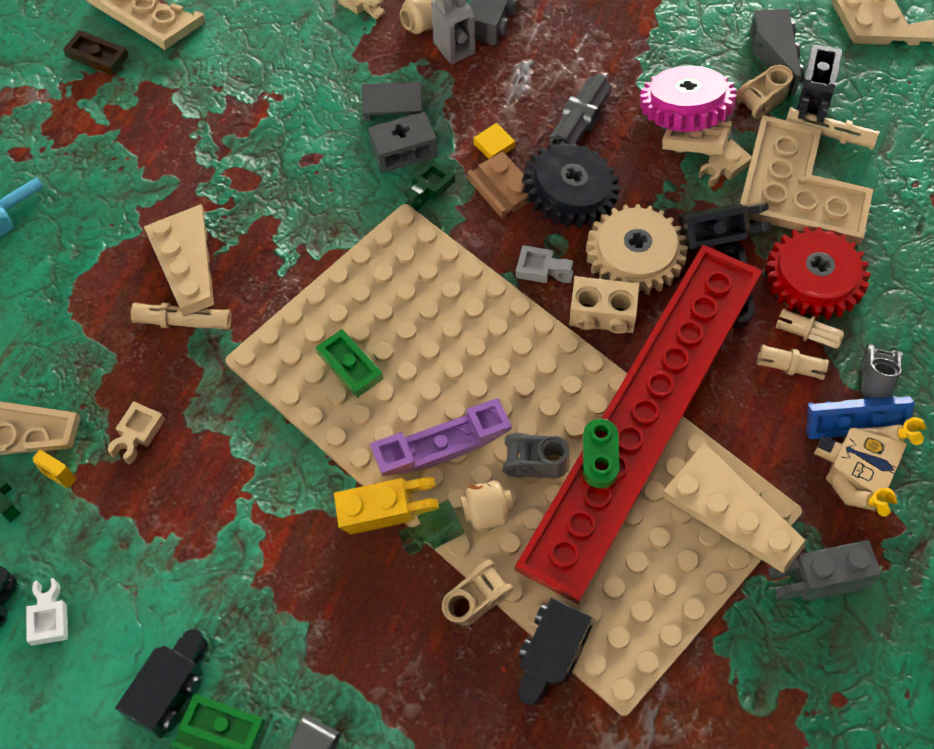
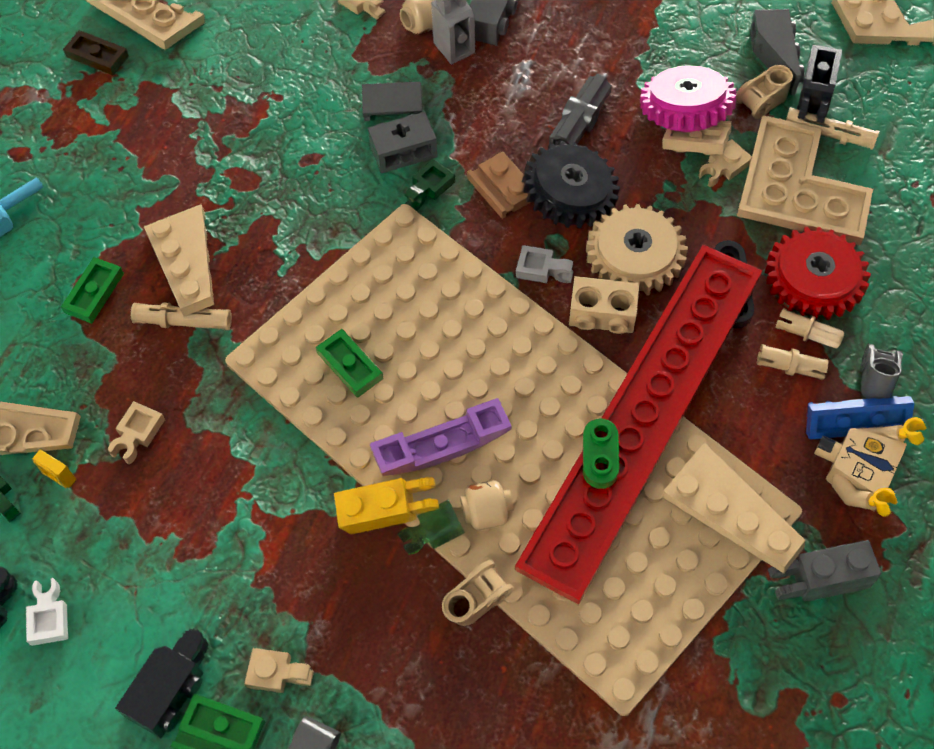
yellow tile [474,123,515,159] -> none
dark grey piece [502,433,570,479] -> none
black hinge [517,598,596,706] -> none
black hinge [677,202,771,250] -> none
none -> green plate [61,257,124,324]
none -> tan plate [244,648,314,693]

